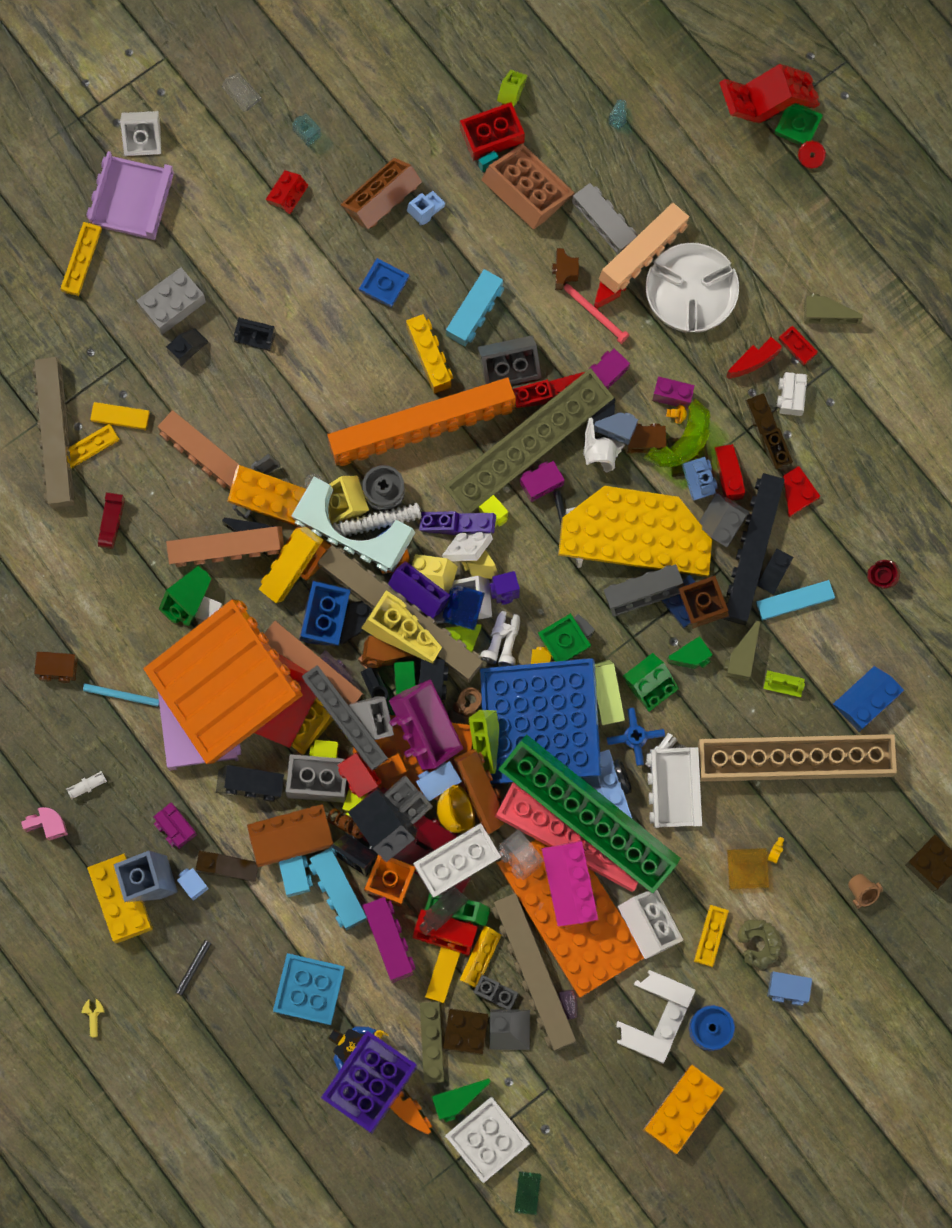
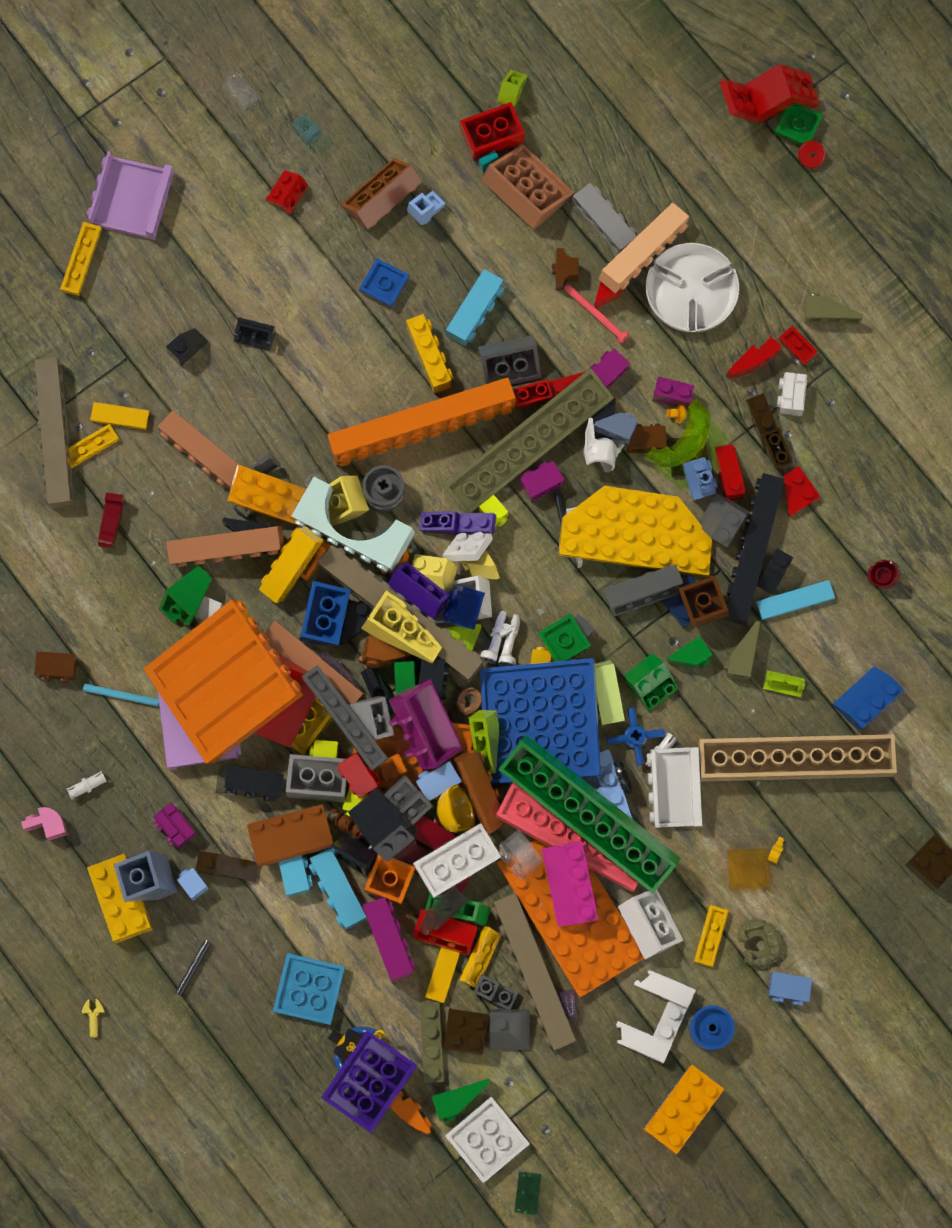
white slope [120,111,161,156] -> none
light grey brick [136,267,206,335] -> none
white piece [332,503,421,538] -> none
dark purple brick [489,571,520,605] -> none
clear light blue cone [608,100,627,128] -> none
medium nougat piece [848,874,883,909] -> none

